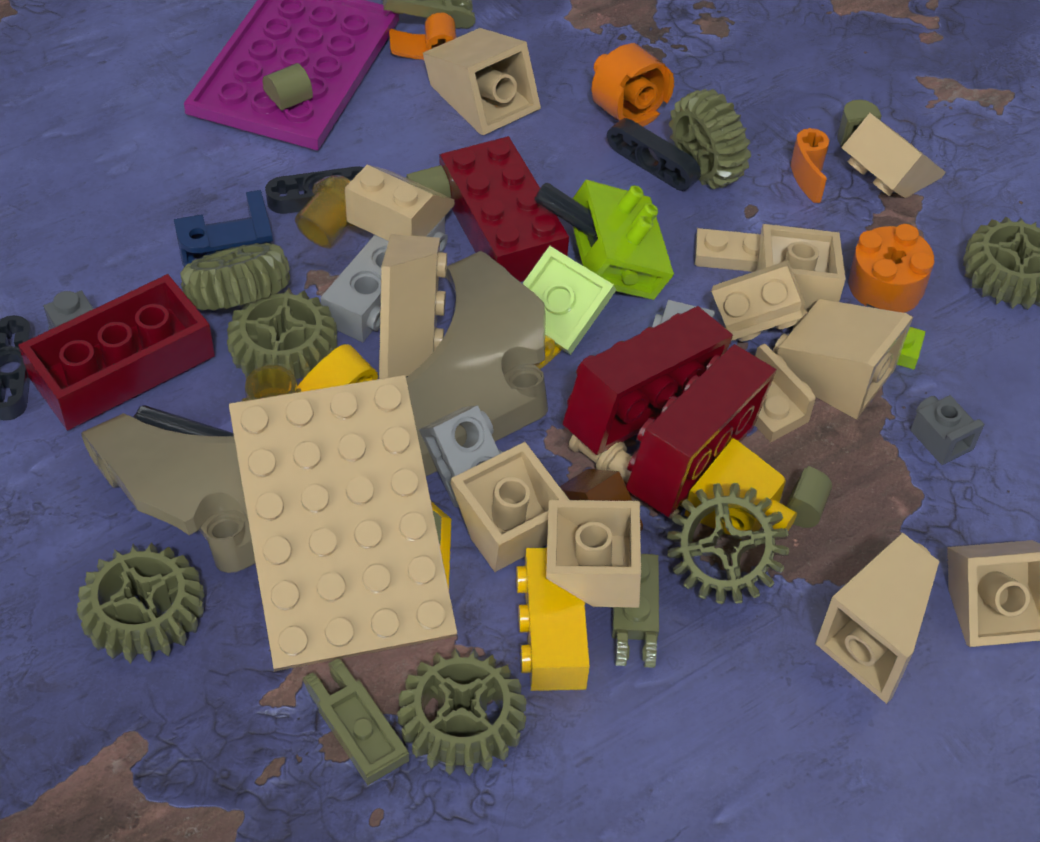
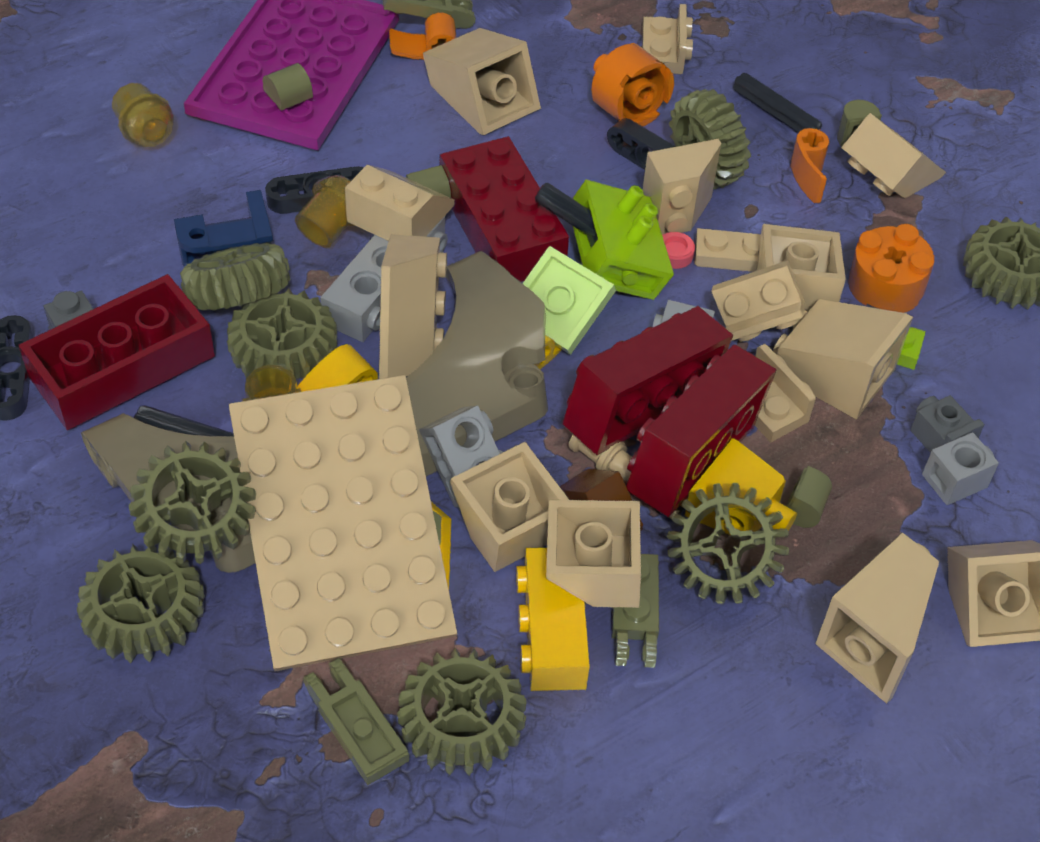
none -> clear yellow piece [112,83,174,147]
none -> olive gear [129,441,256,564]
none -> tan bracket [642,4,693,74]
none -> tan slope [643,139,721,235]
none -> coral tile [662,232,695,269]
none -> black axle [733,73,823,133]
none -> light grey brick [922,432,999,505]

